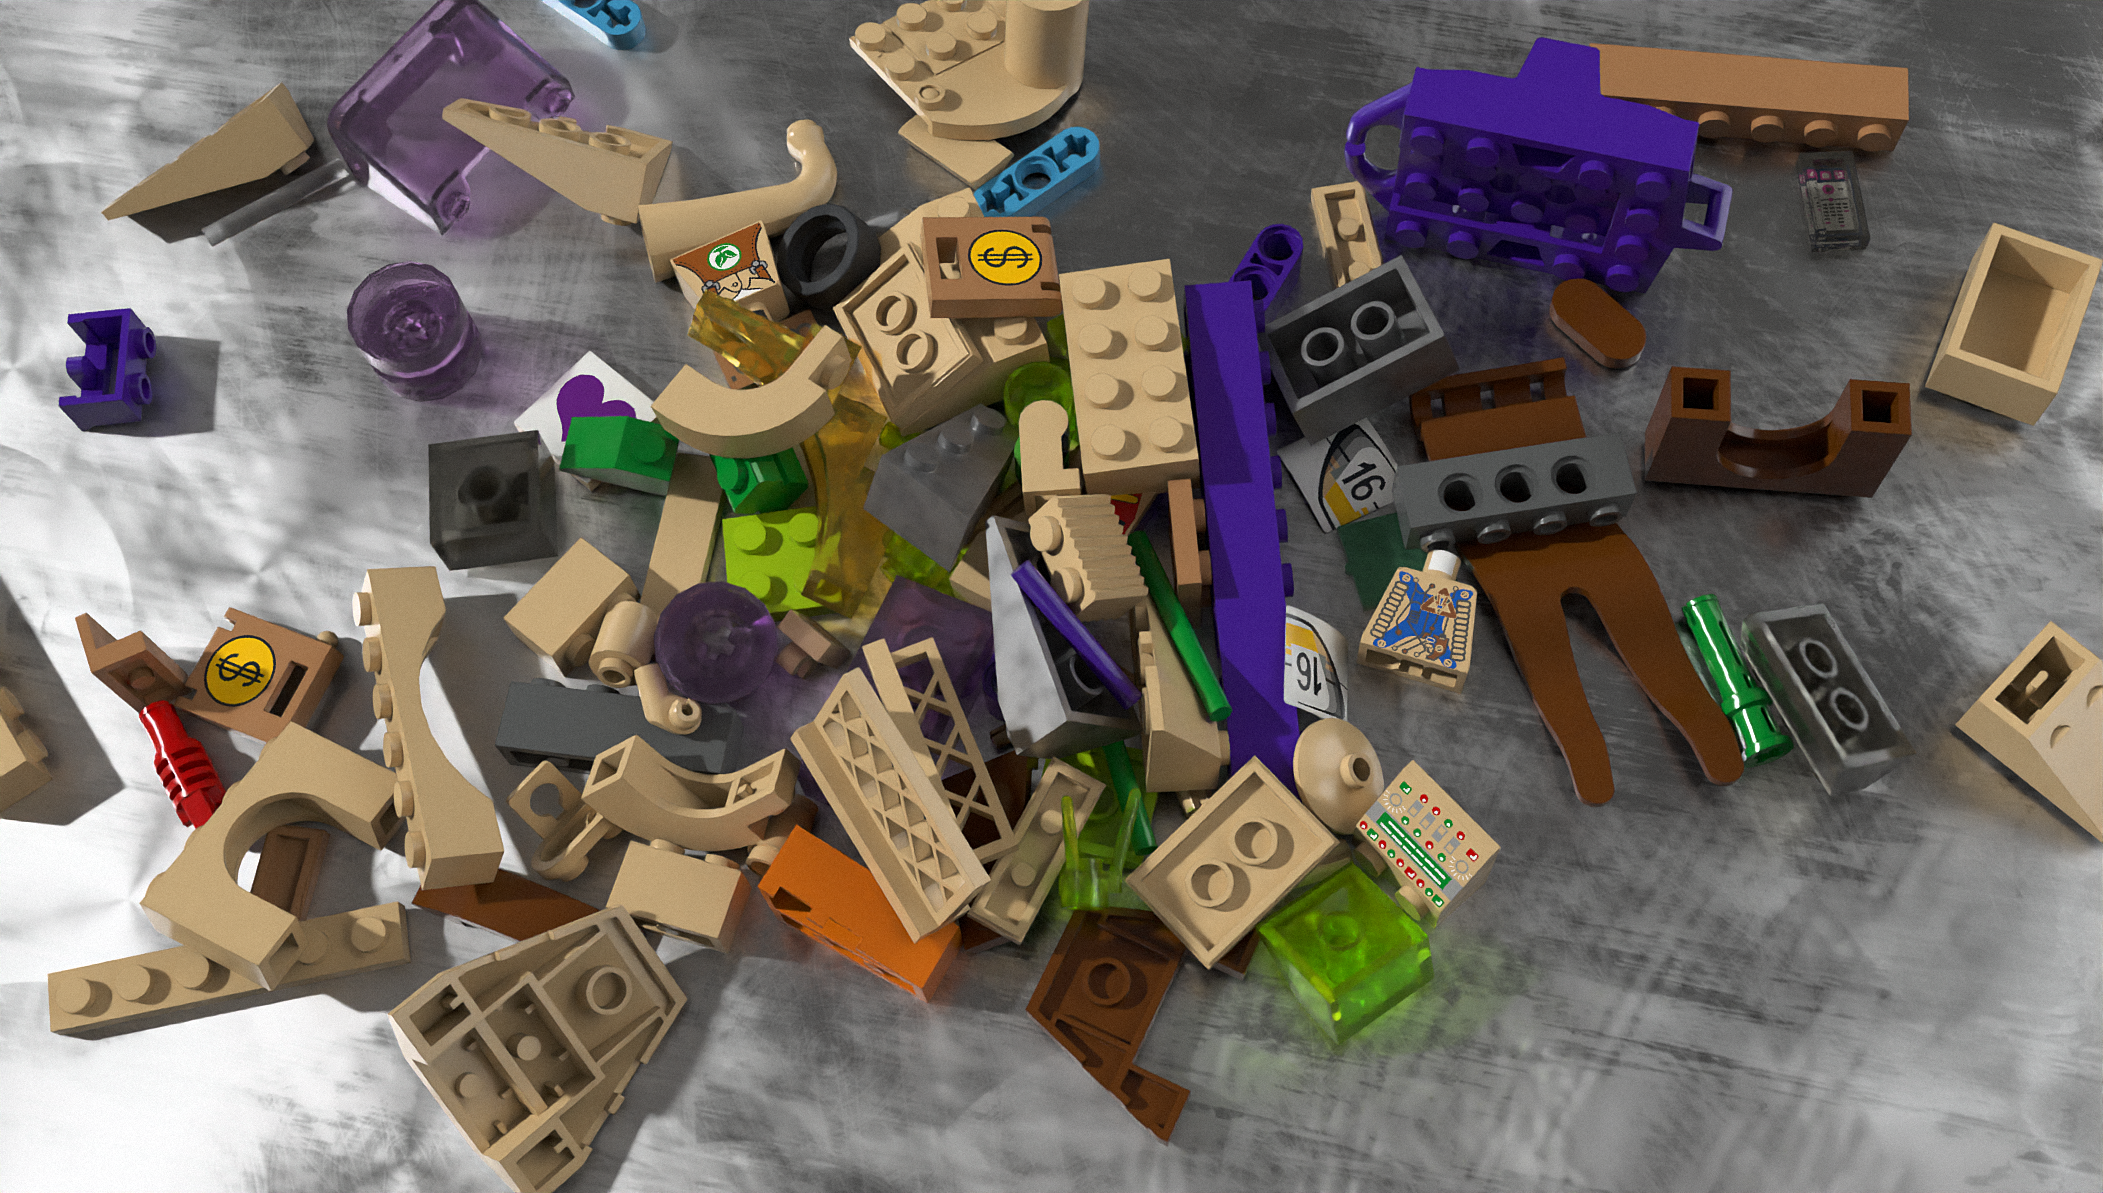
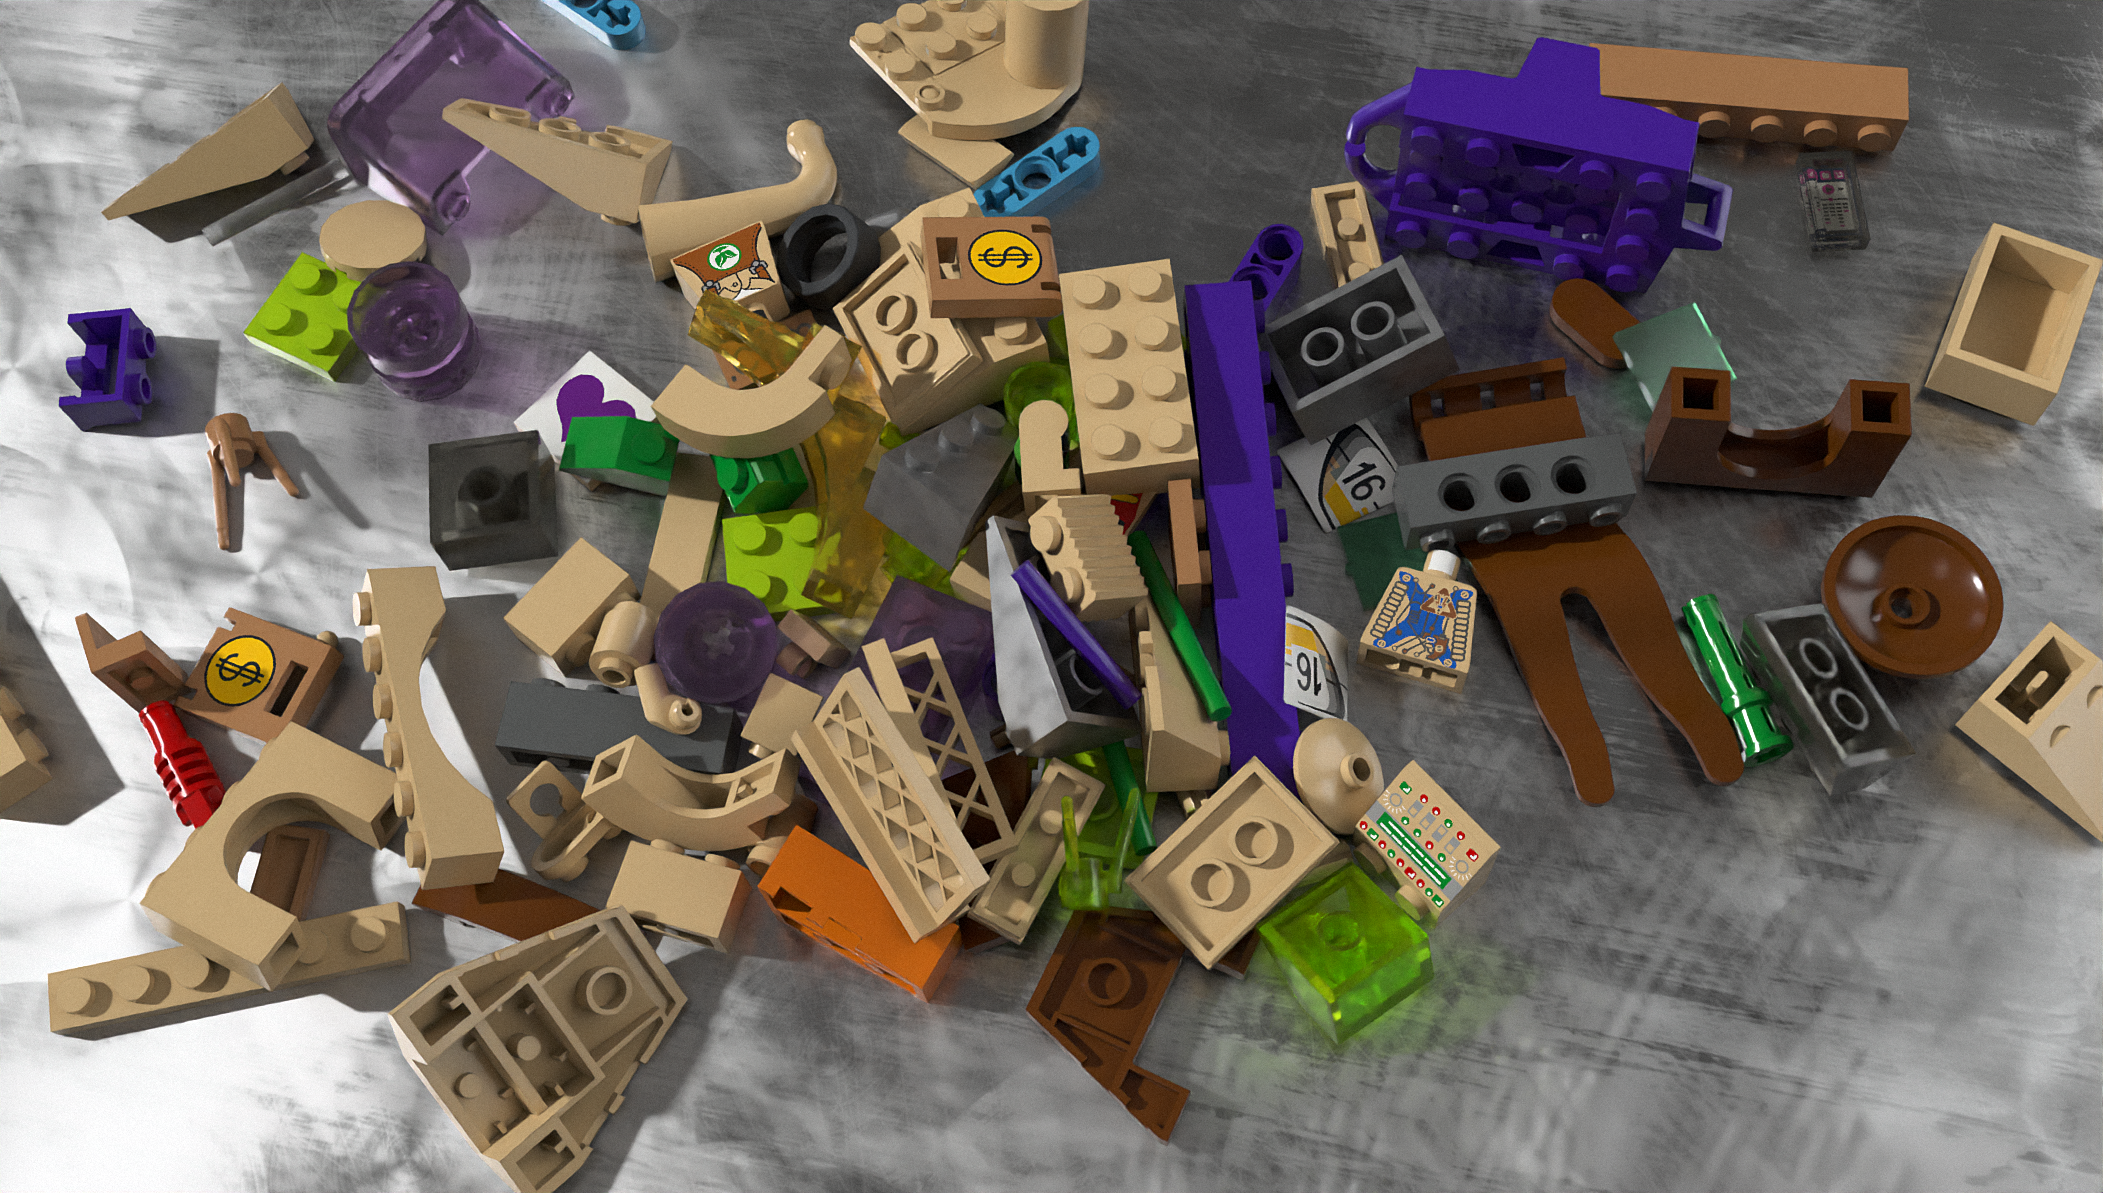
none -> medium nougat plant [205,413,299,550]
none -> lime plate [243,252,393,382]
none -> tan tile [319,200,427,282]
none -> tan brick [740,672,824,759]
none -> clear green piece [1612,302,1737,411]
none -> reddish brown dish [1821,515,2004,679]

